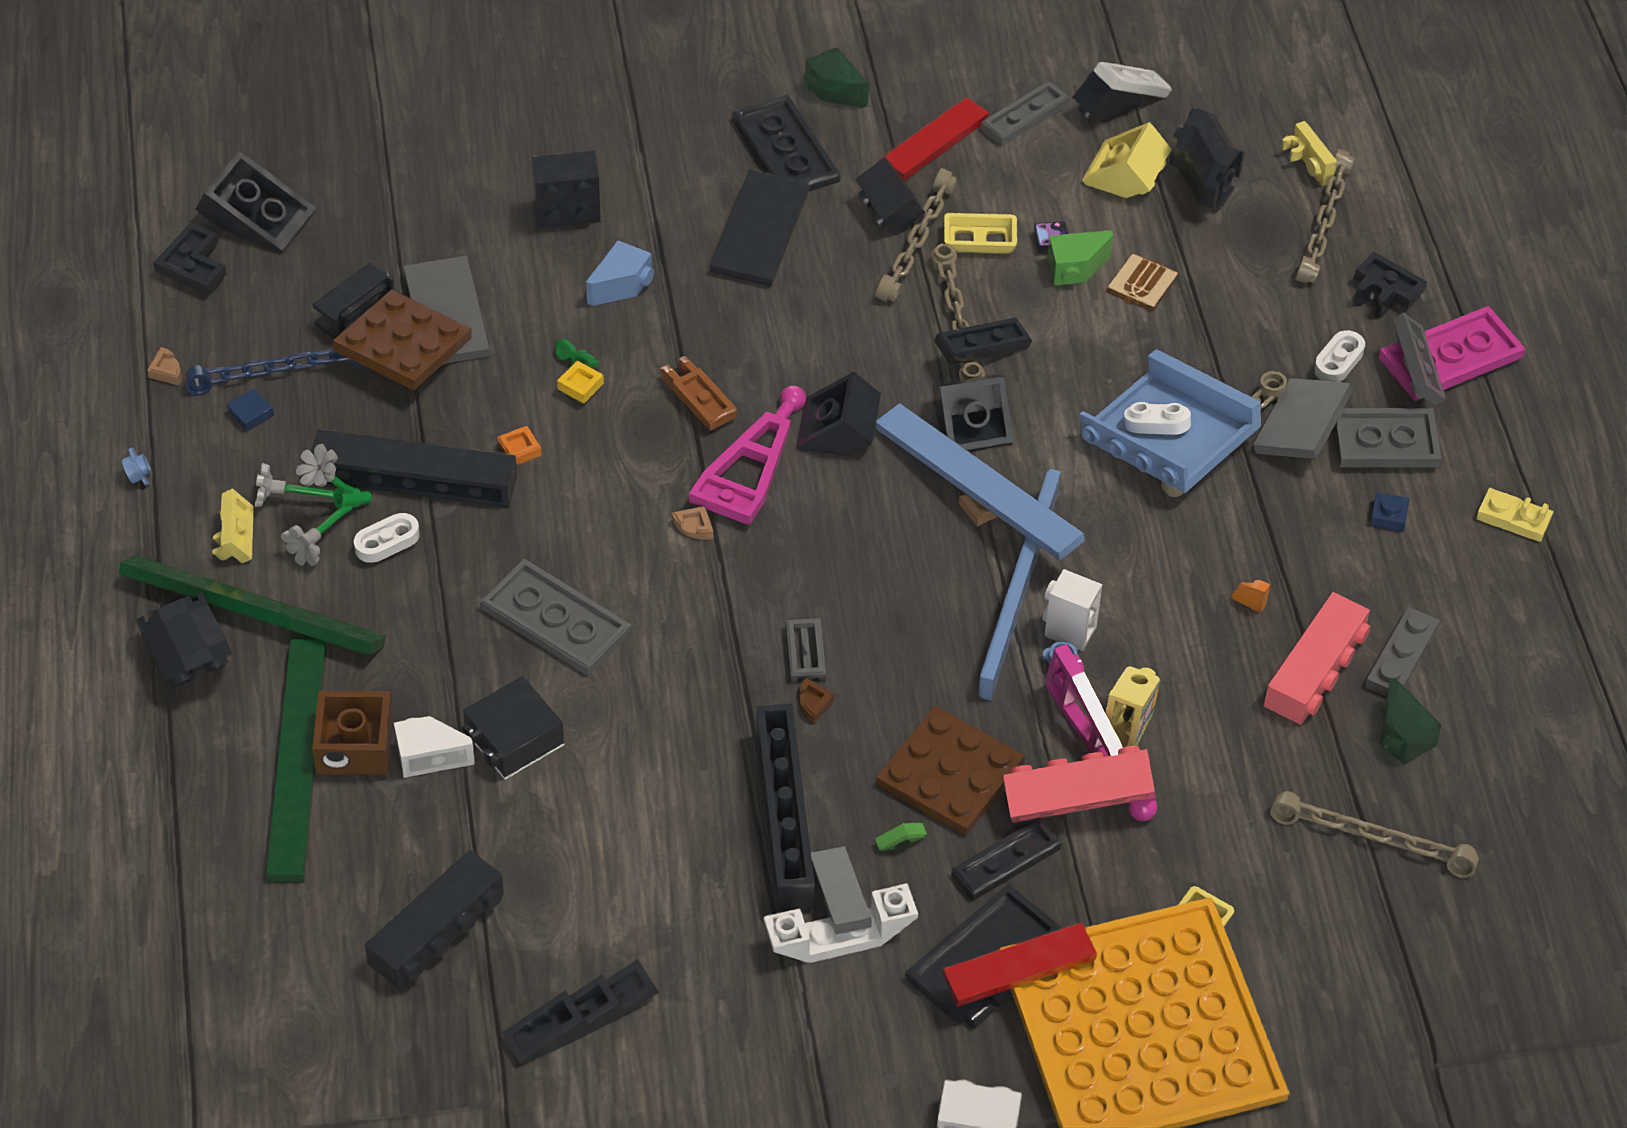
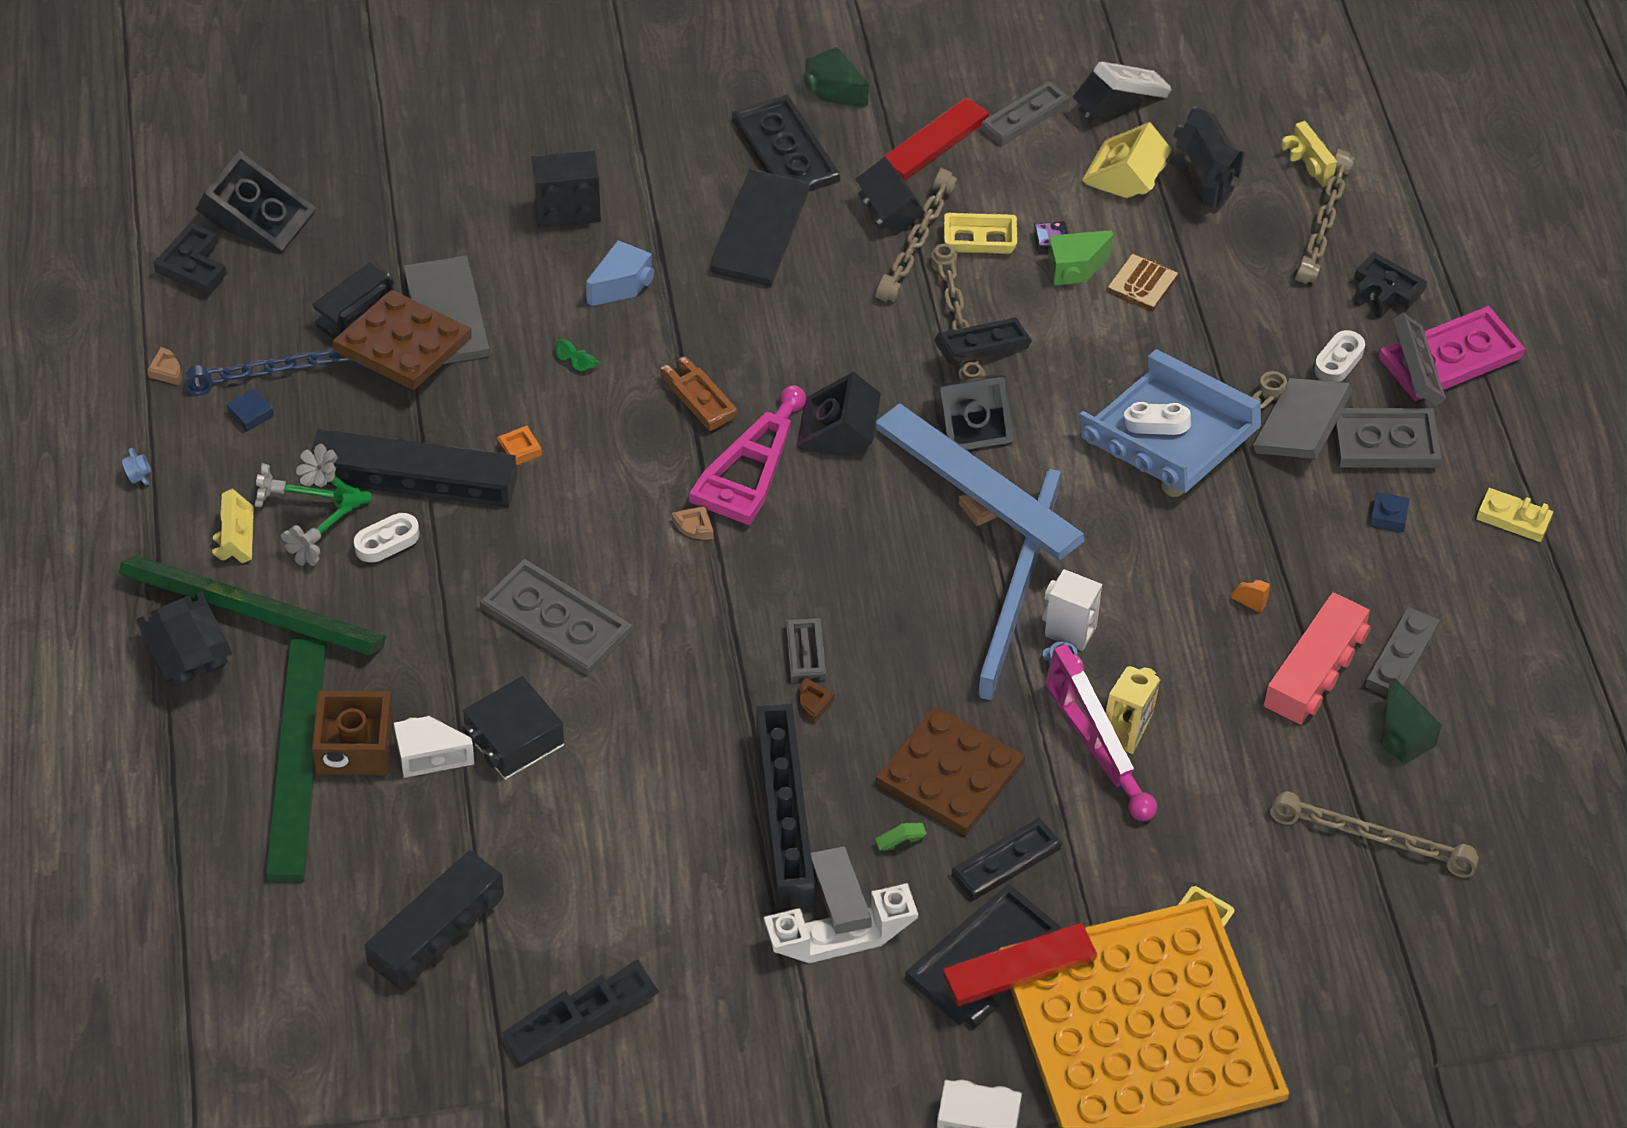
yellow plate [557,361,604,404] -> none
coral brick [1003,746,1156,823] -> none

